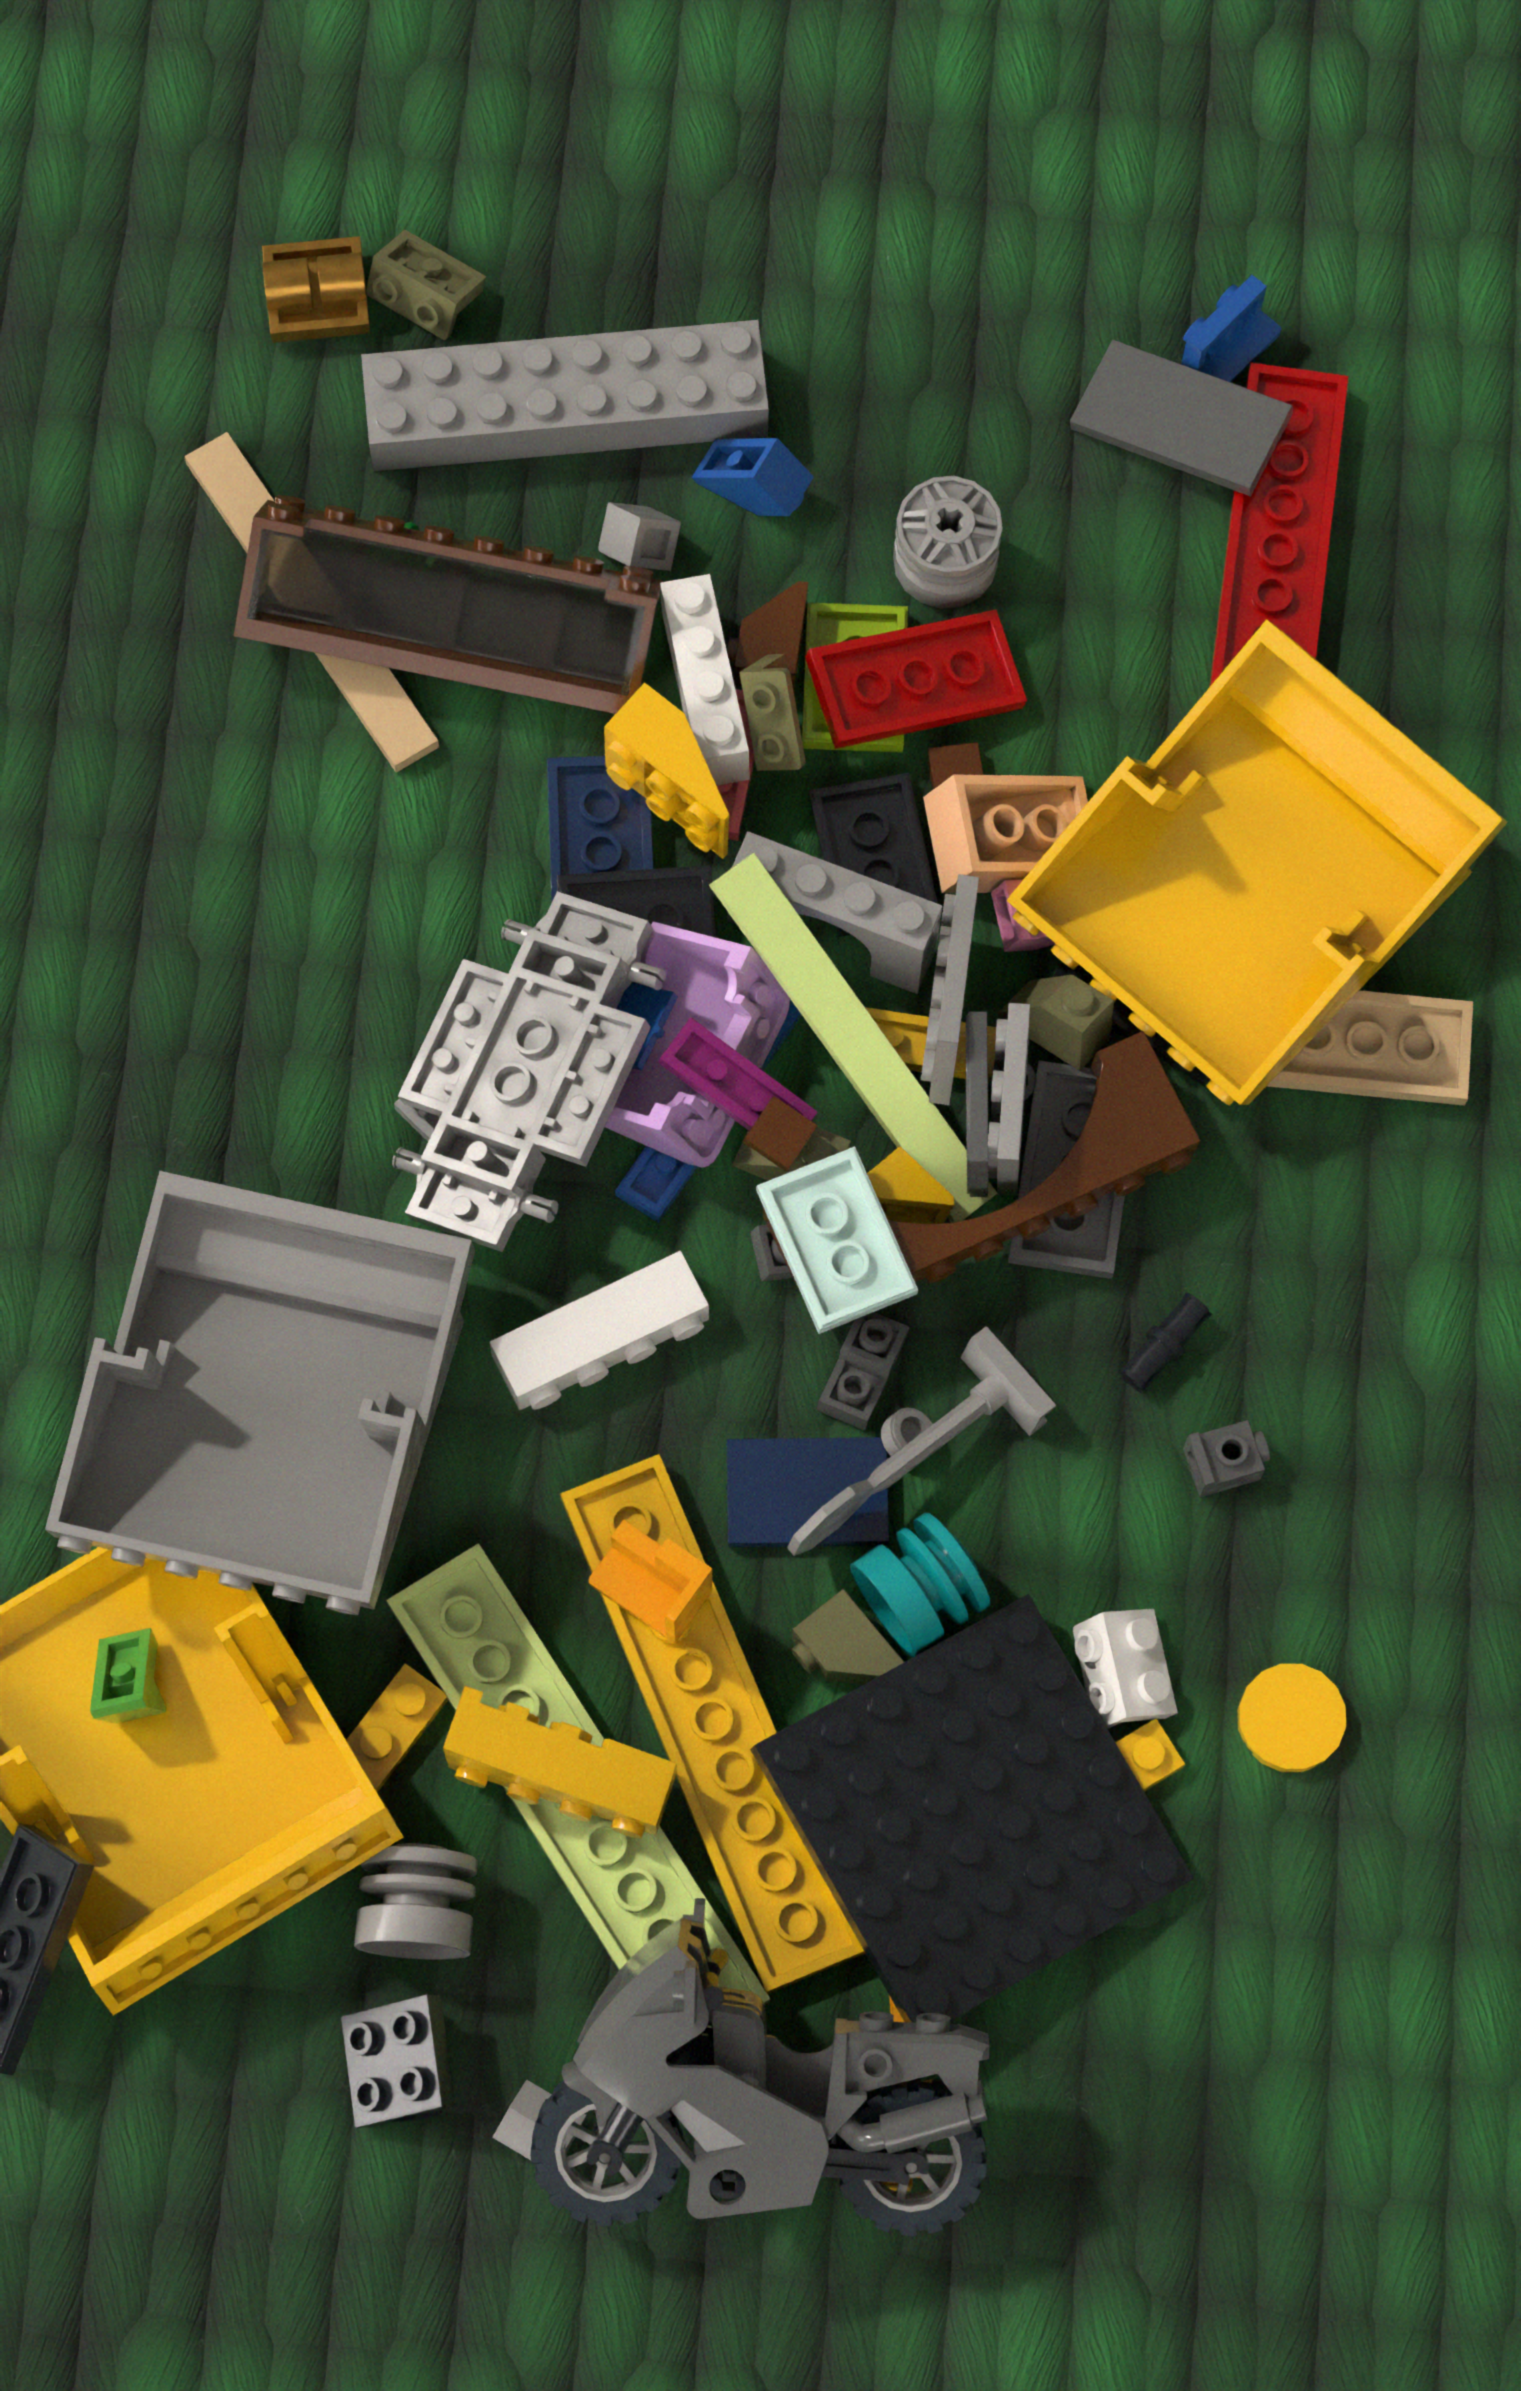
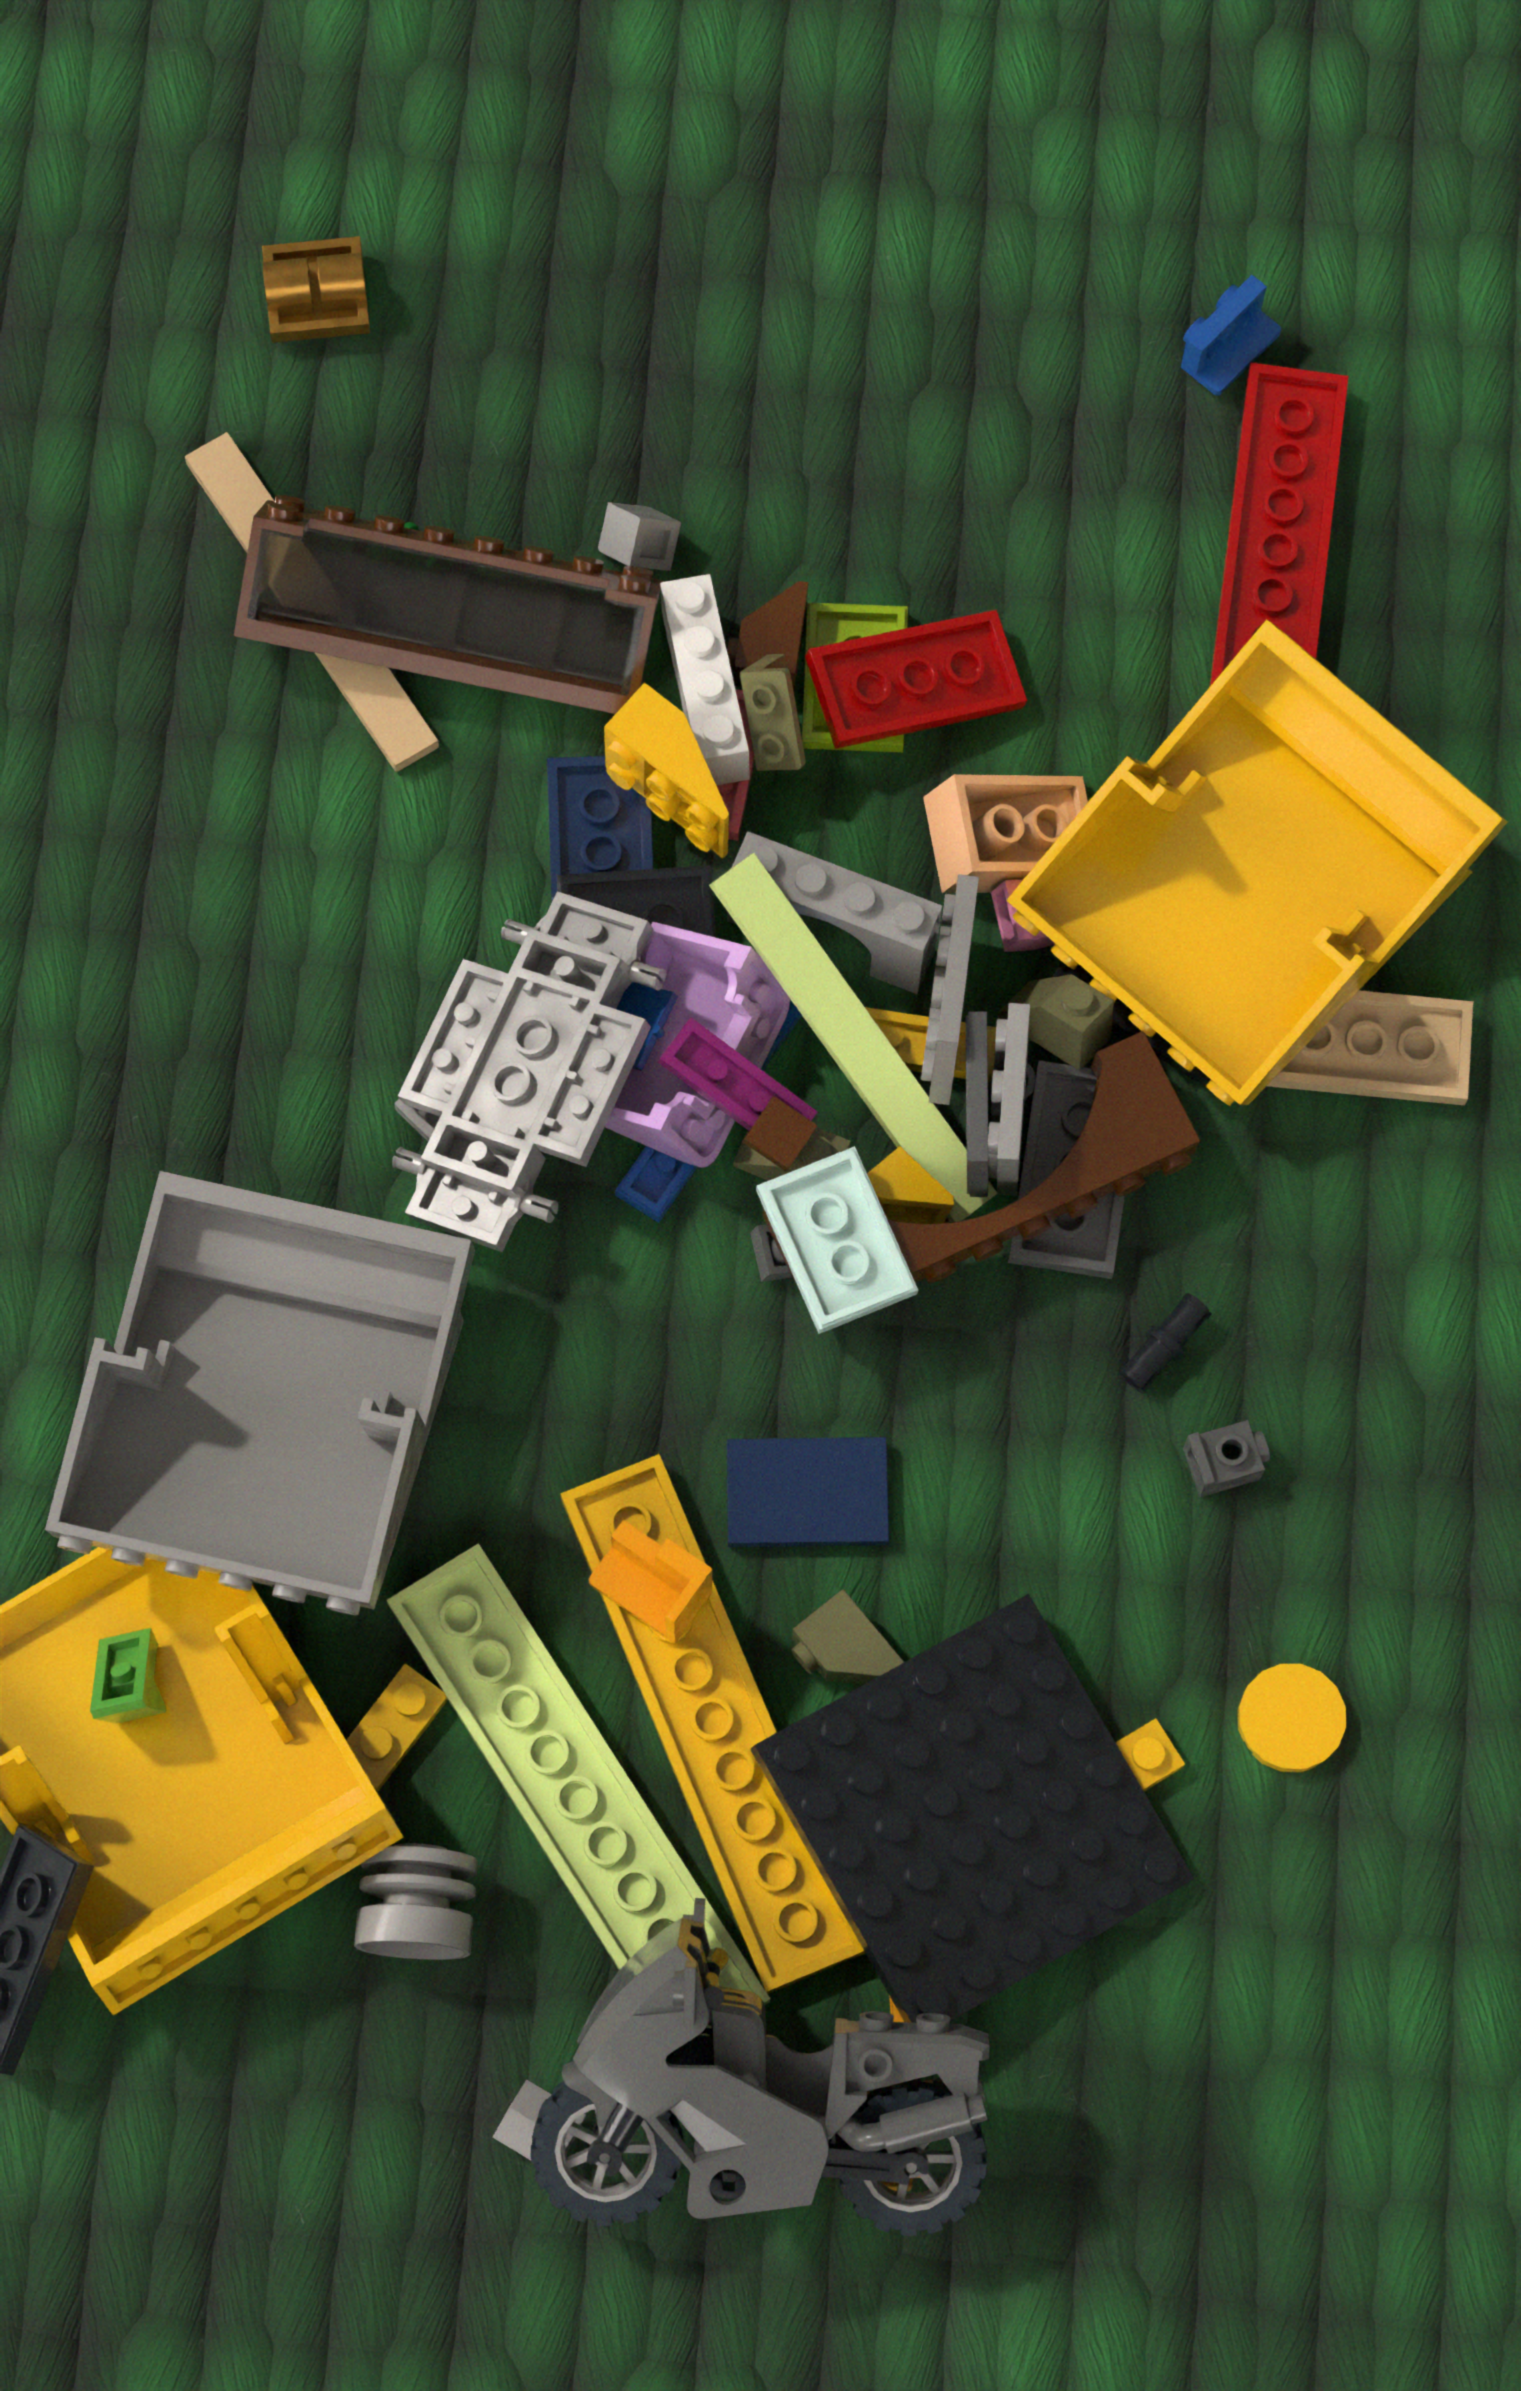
plate [341,1994,456,2128] -> none
light grey brick [361,320,769,471] -> none
olive bracket [366,230,487,340] -> none
yellow wedge [443,1686,677,1839] -> none
white brick [490,1251,709,1411] -> none
blue slope [691,438,814,516] -> none
light grey piece [787,1326,1056,1556] -> none
black tile [809,773,938,937] -> none
dark grey slope [817,1312,909,1431] -> none
teal wheel [850,1513,990,1657] -> none
light grey tile [881,1408,933,1456] -> none
light grey wheel [893,476,1003,609] -> none
reddish brown tile [927,742,983,790] -> none
dark grey tile [1070,339,1293,496] -> none
white bracket [1073,1609,1178,1729] -> none

